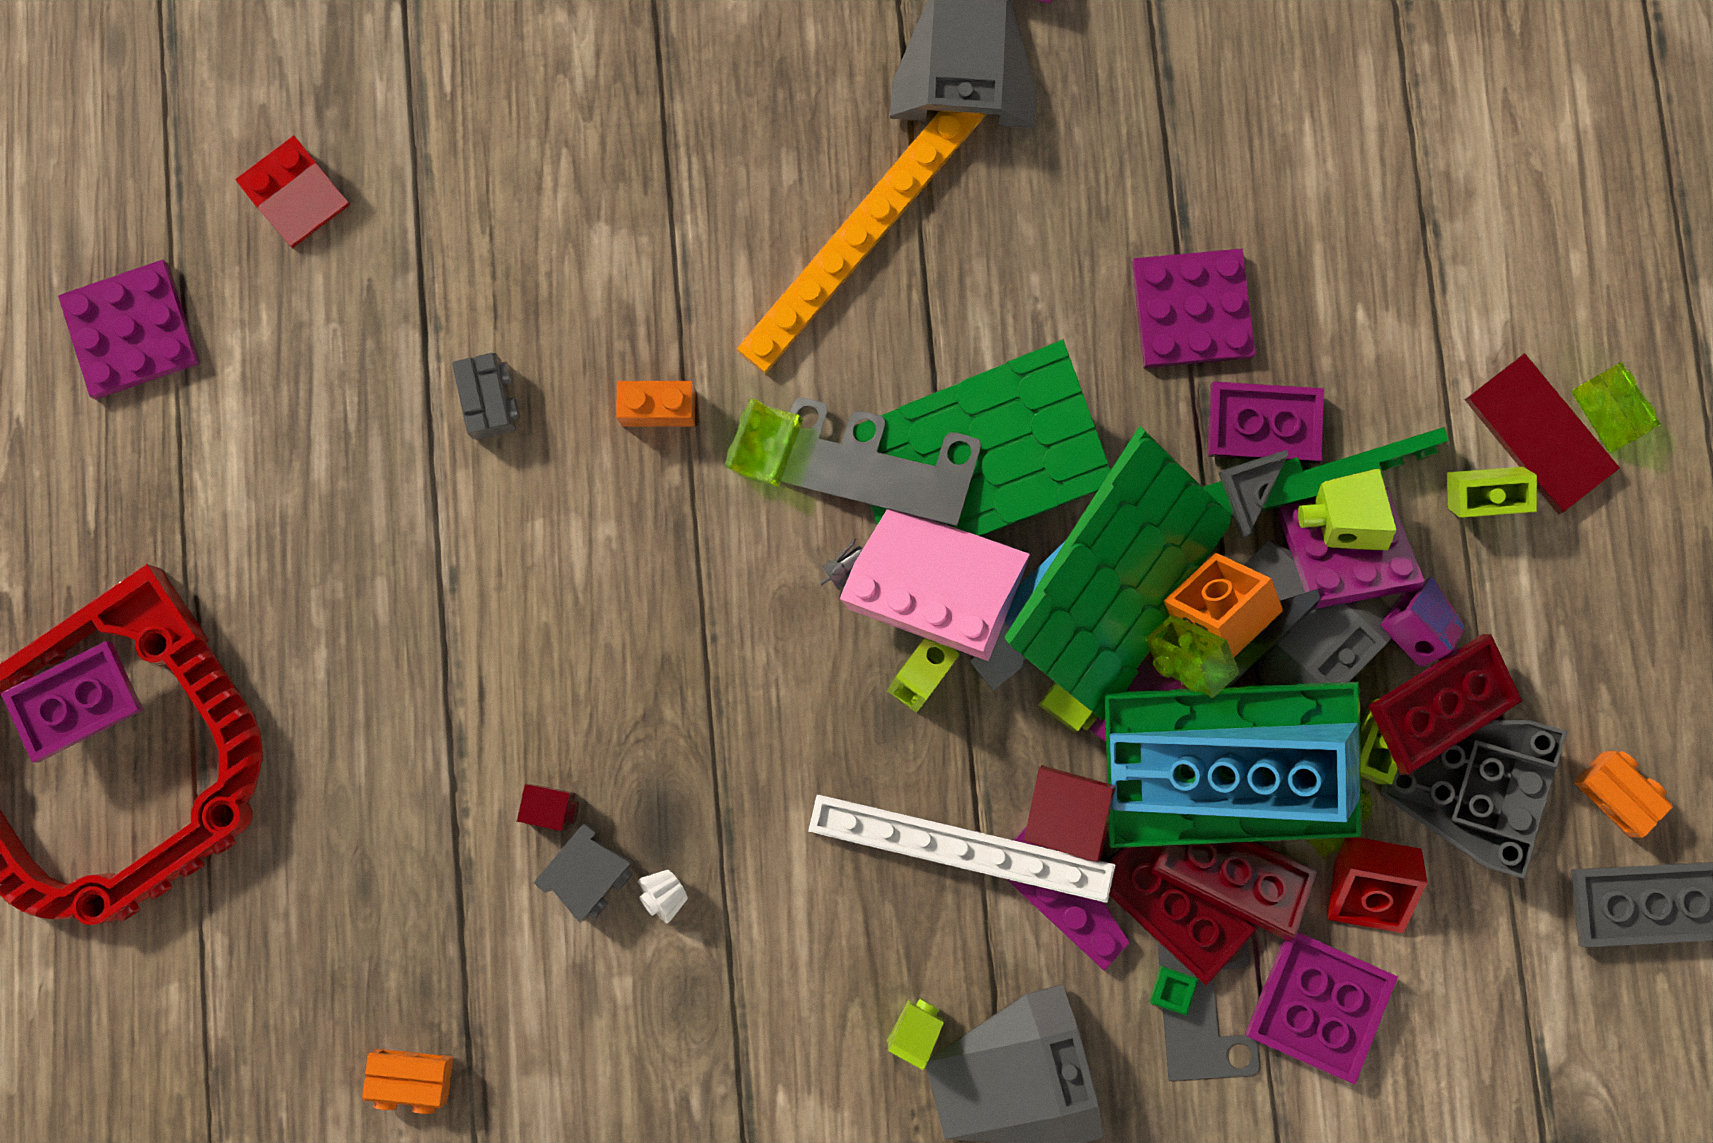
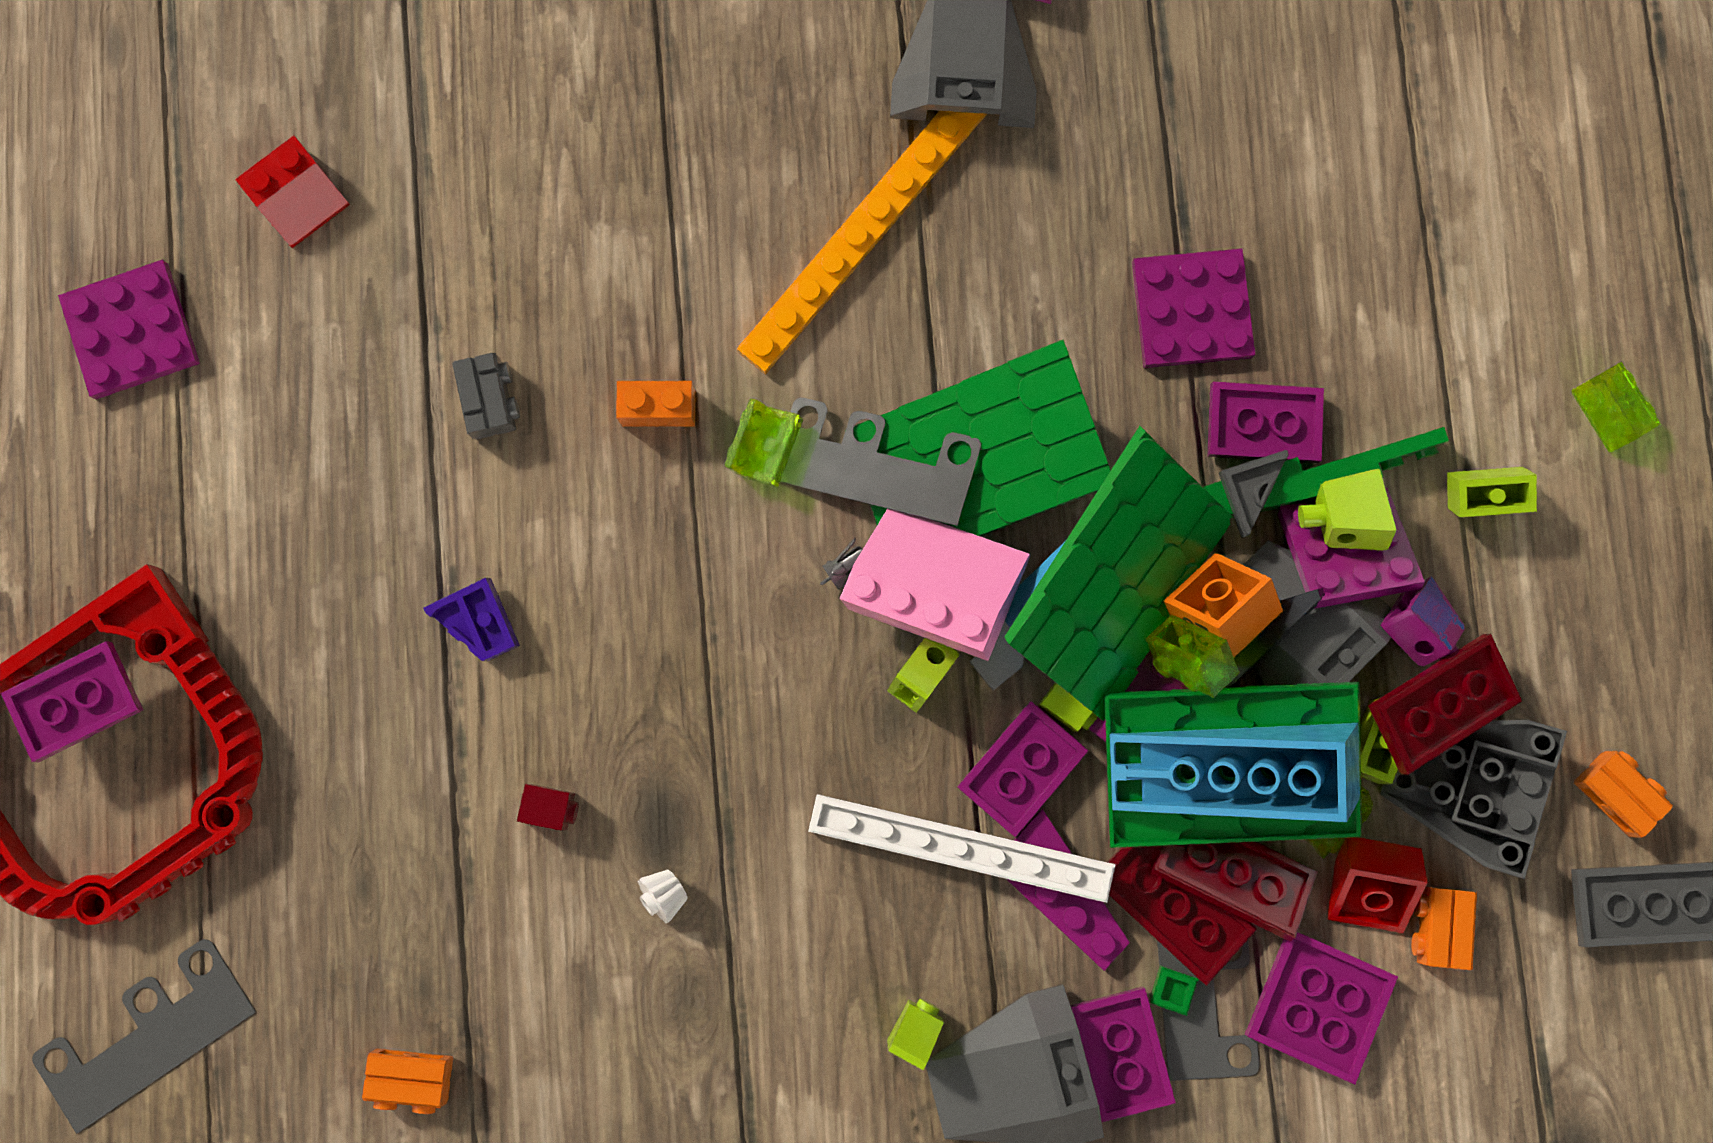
dark grey hips [533,823,635,923] -> none
dark red tile [1024,765,1116,862] -> none
dark red tile [1464,353,1620,515] -> none
none -> dark grey piece [32,939,256,1134]
none -> dark purple wing [423,578,520,661]
none -> magenta plate [957,701,1088,837]
none -> magenta plate [1070,987,1176,1122]
none -> orange brick [1411,886,1477,970]

